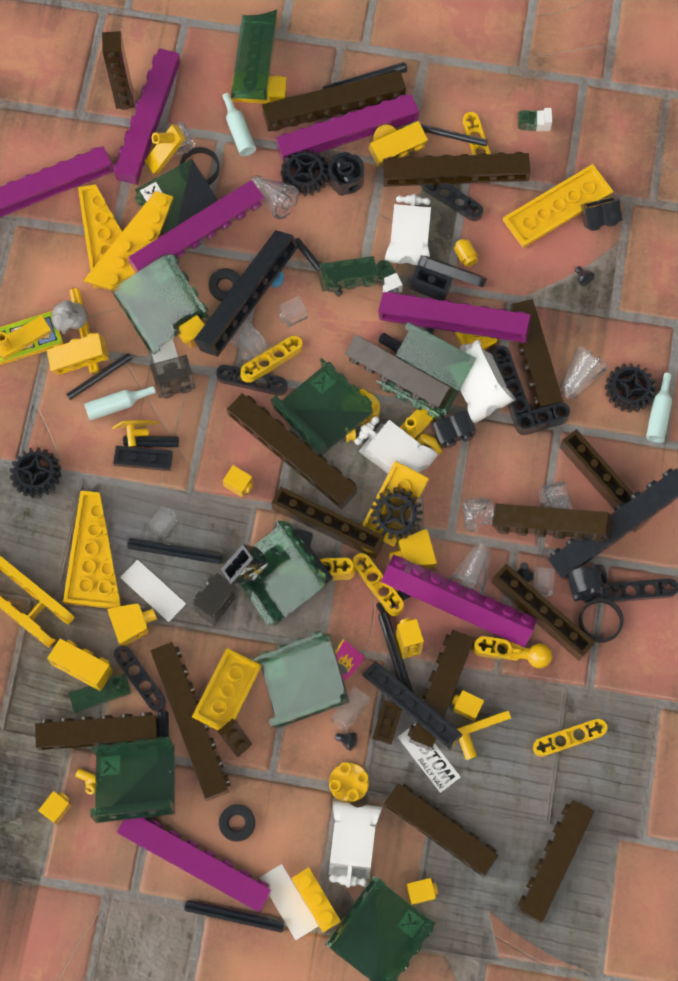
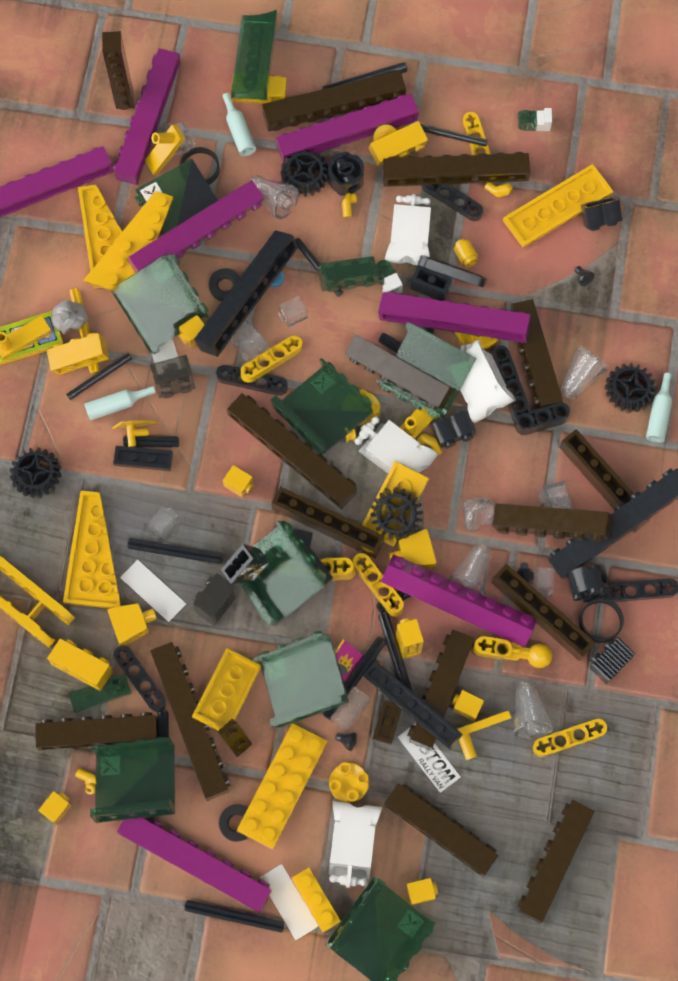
none -> yellow plate [237,723,328,850]
none -> black axle [323,636,386,720]
none -> yellow arm [342,193,357,218]
none -> yellow arm [484,183,513,198]
none -> clear cone [513,681,553,740]
none -> black brick [589,637,635,684]

